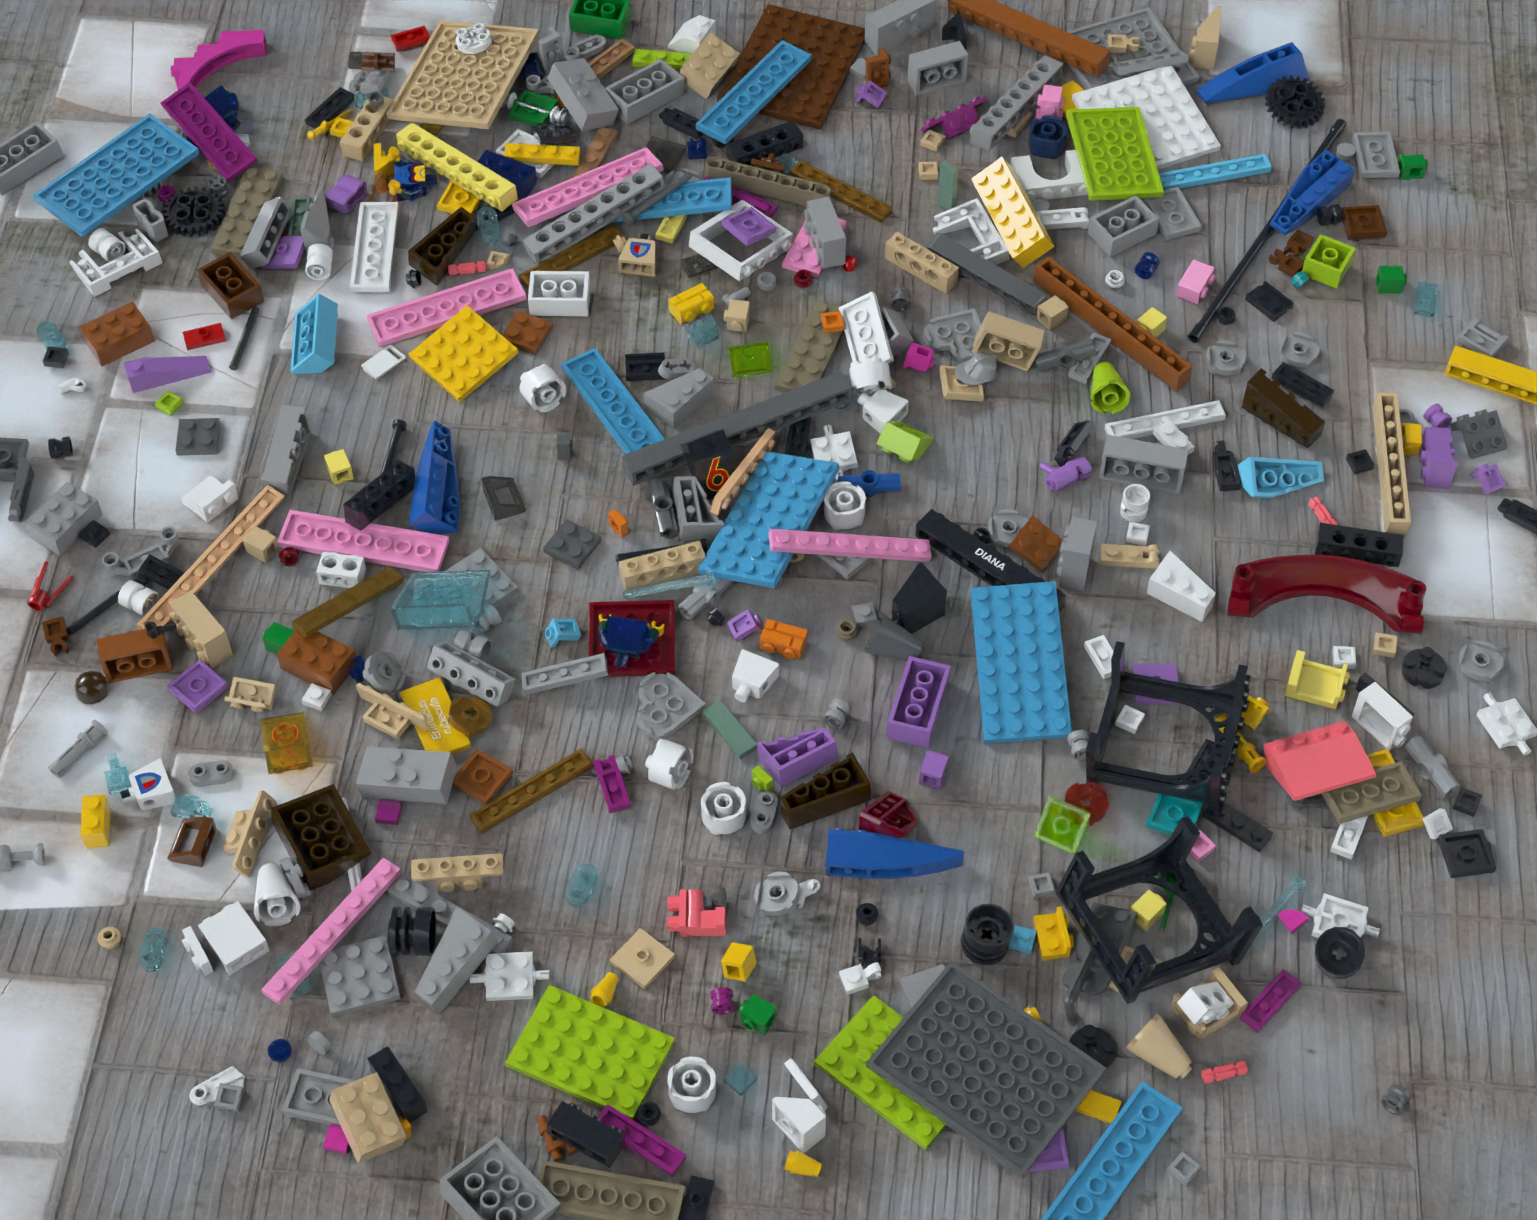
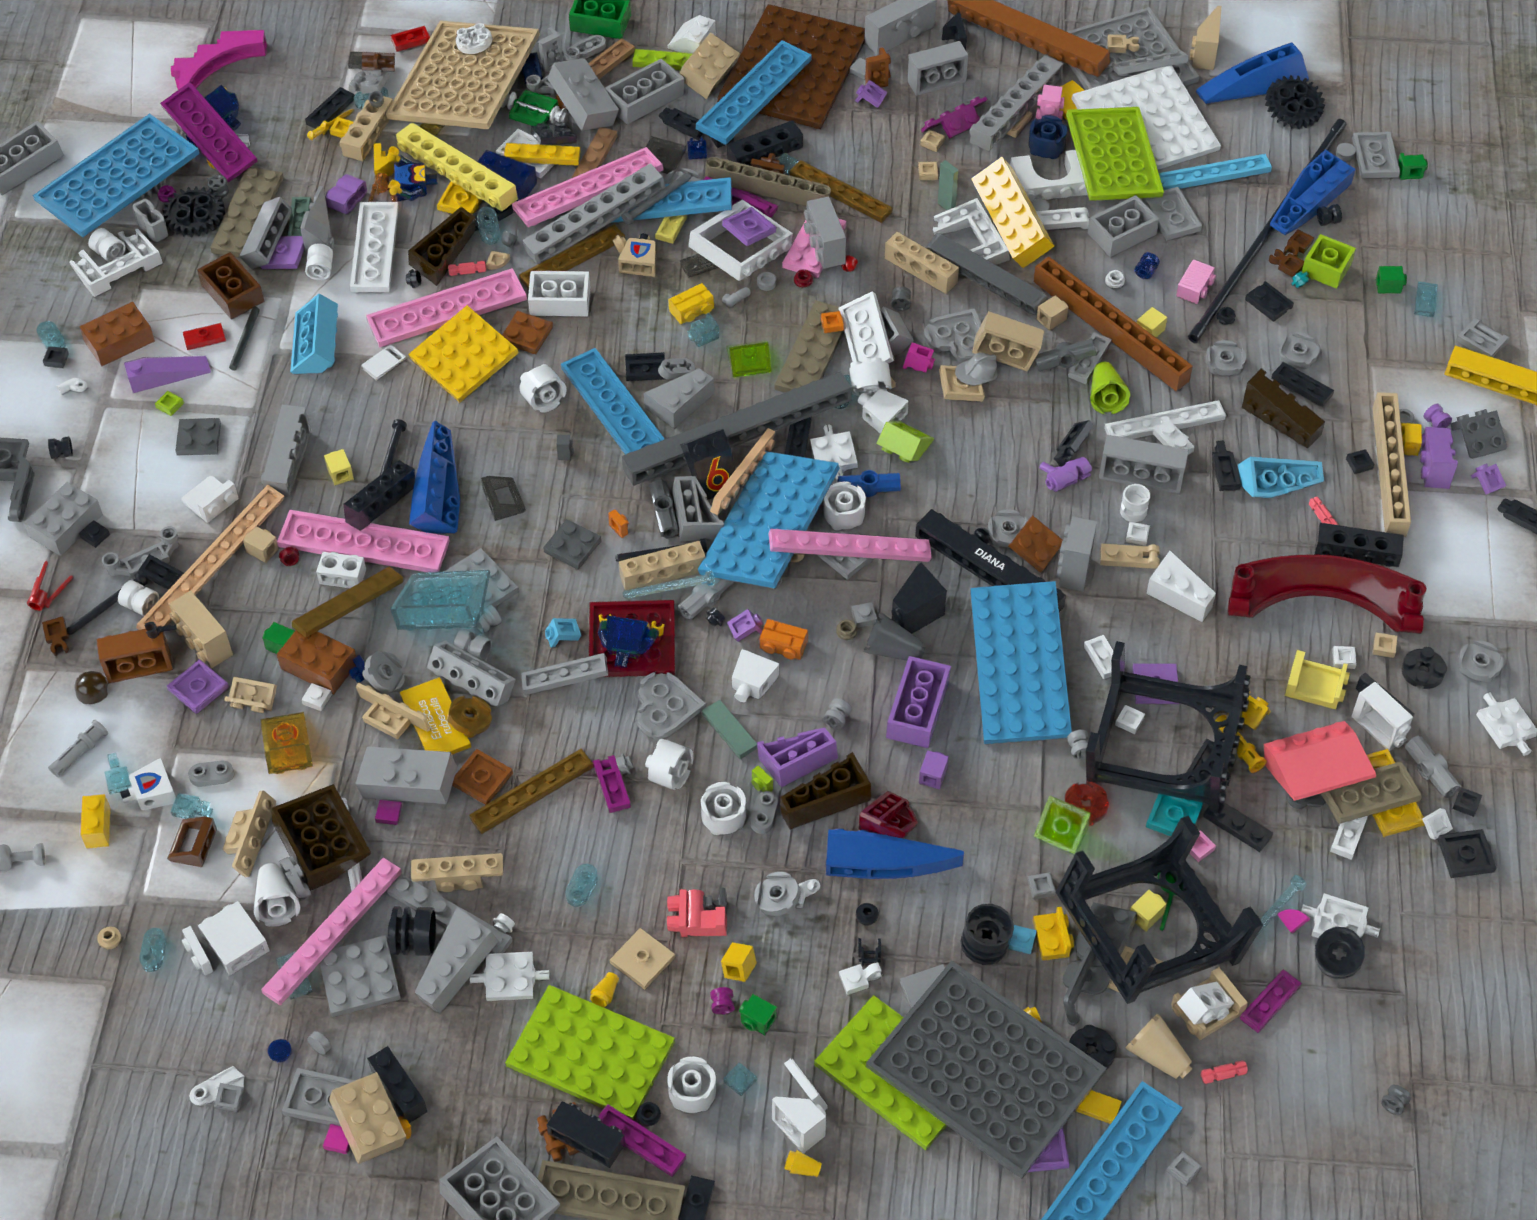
tan brick [724,299,750,332] -> none
reddish brown plate [1341,205,1387,240] -> none

